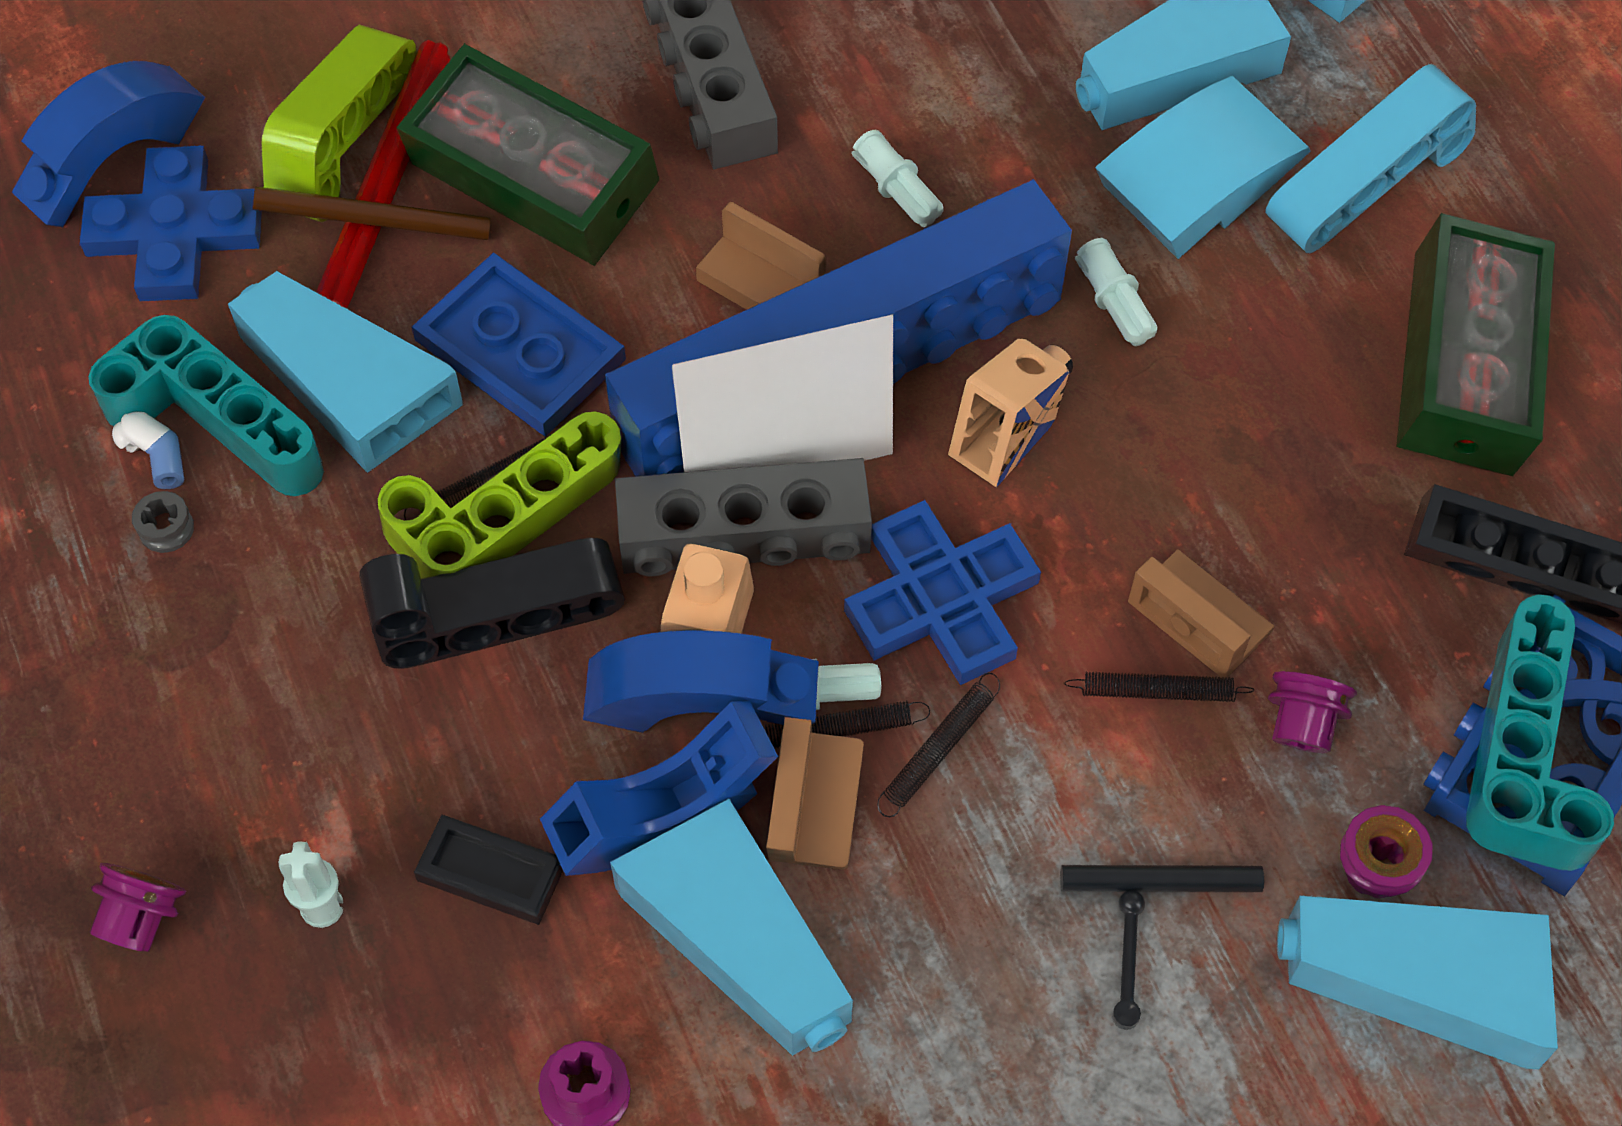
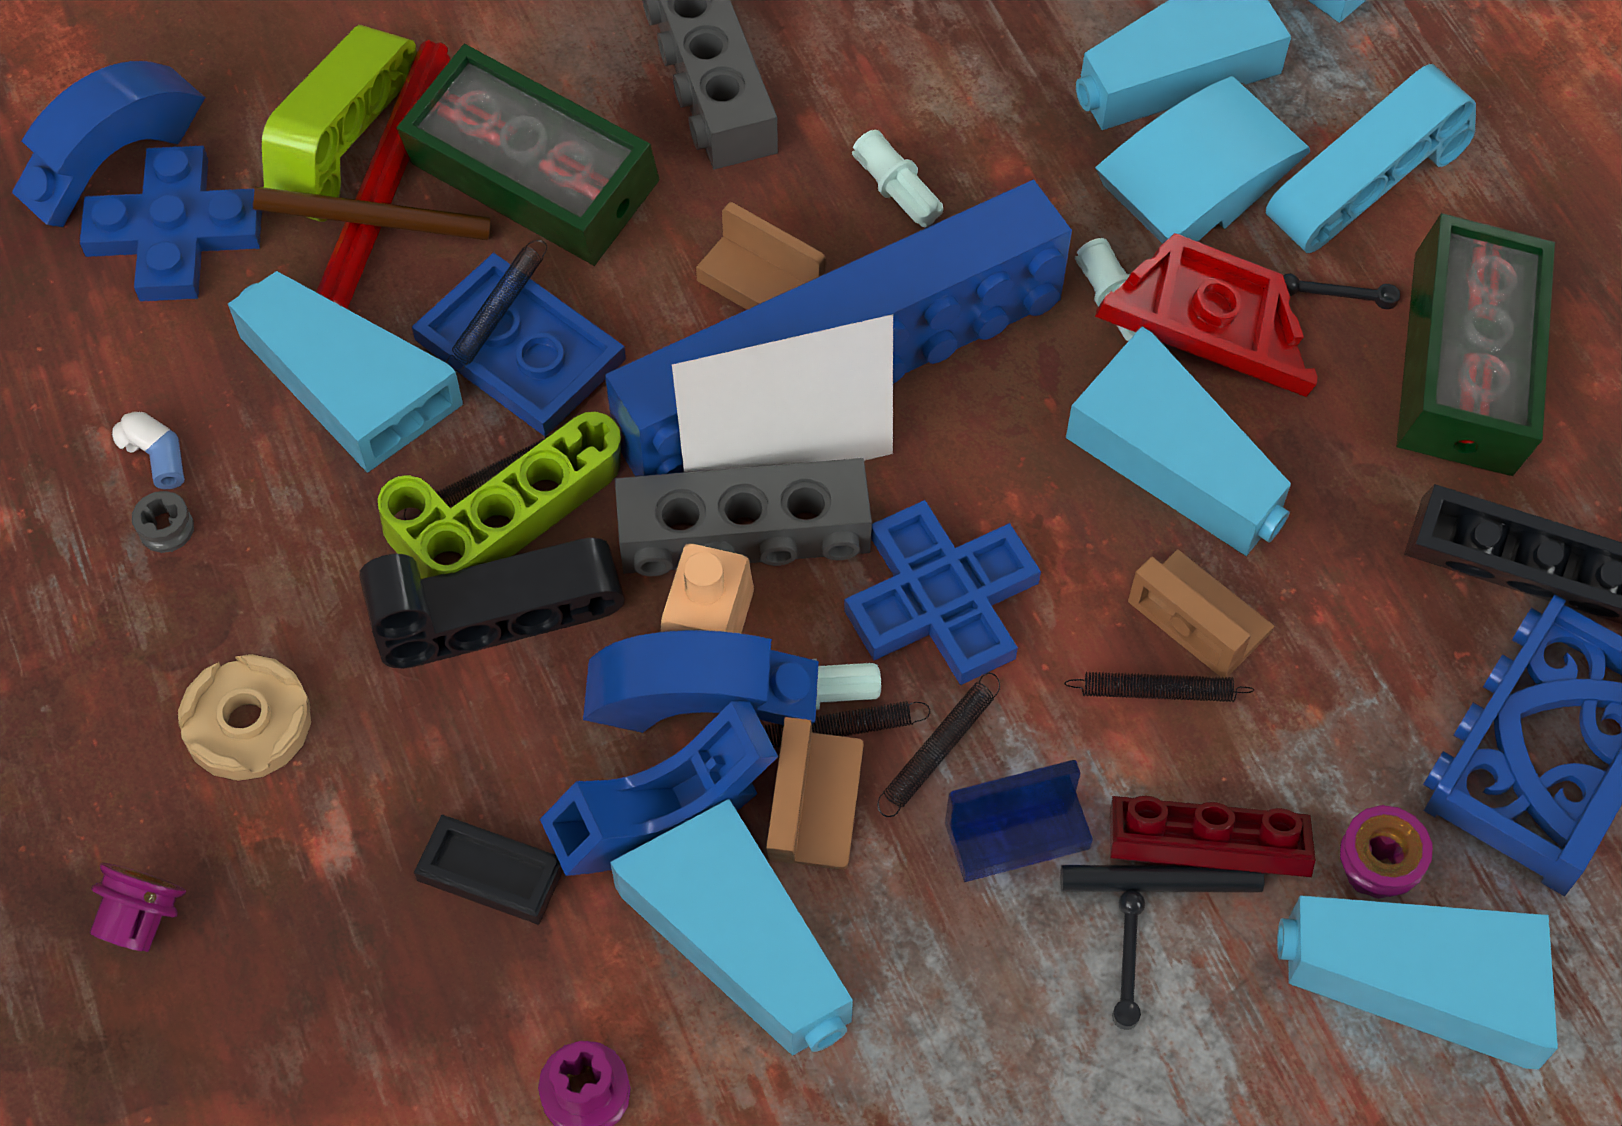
teal beam [88,315,324,496] -> none
light aqua axle [278,841,343,928] -> none
light nougat torso [948,339,1073,487] -> none
magenta piece [1268,671,1357,753] -> none
teal beam [1466,595,1614,871] -> none
none -> tan tile [178,654,311,781]
none -> black piece [446,240,547,371]
none -> clear blue panel [945,760,1093,883]
none -> medium azure slope [1066,326,1291,556]
none -> red wing [1095,233,1318,397]
none -> dark red tile [1110,796,1316,878]
none -> black hinge [1283,273,1400,309]

